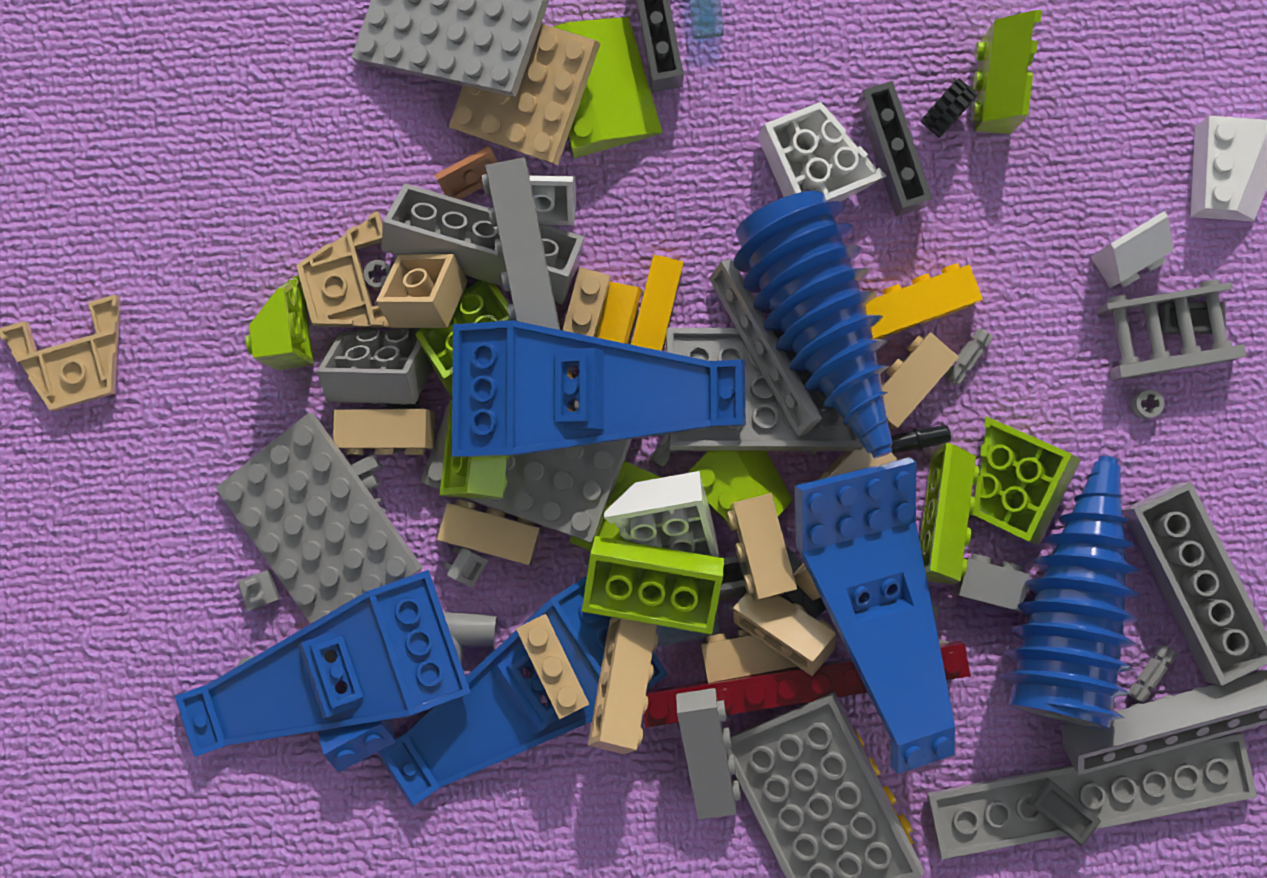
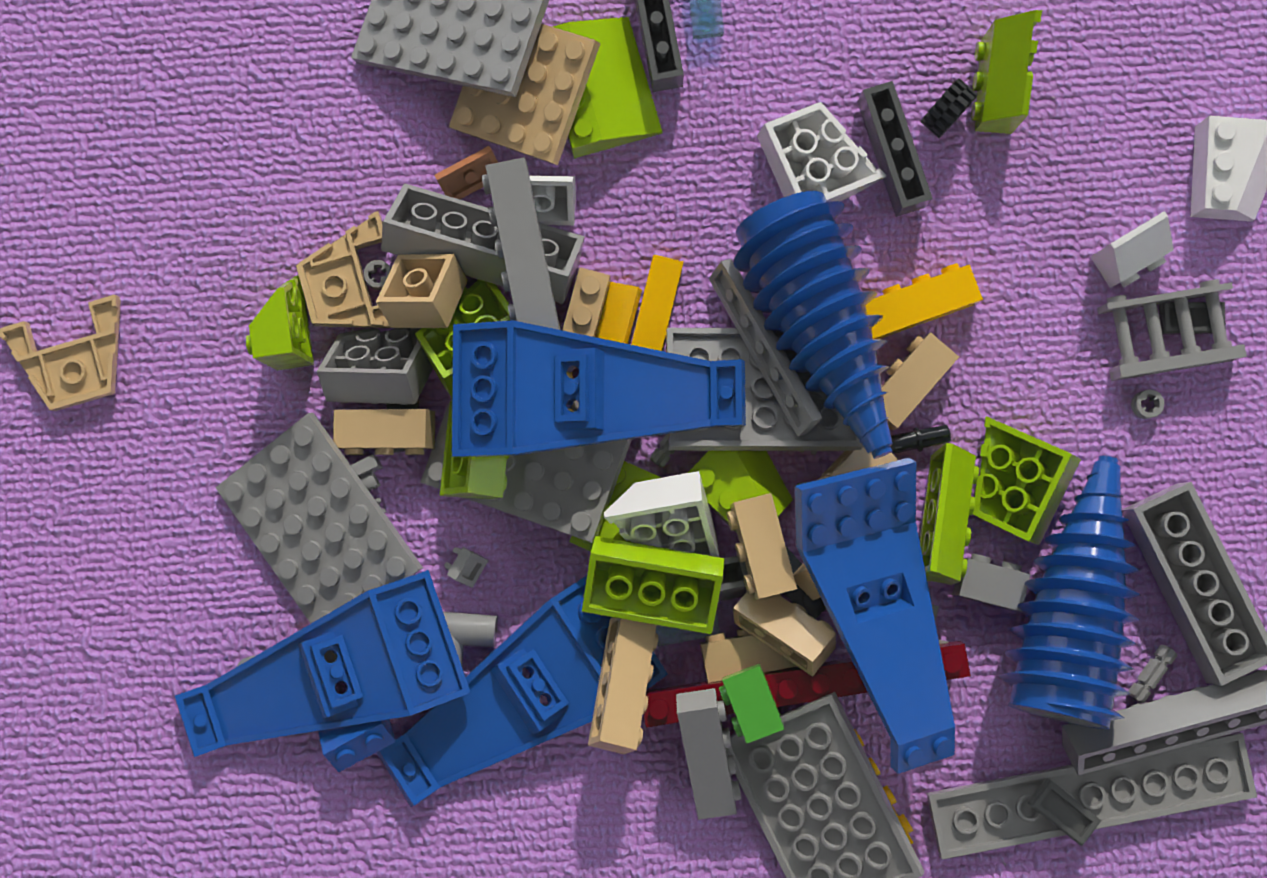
light grey tile [238,570,281,611] -> none
tan brick [437,499,541,565] -> none
tan brick [516,614,589,719] -> none
light grey axle [945,328,993,385] -> none
none -> bright green brick [719,663,784,743]

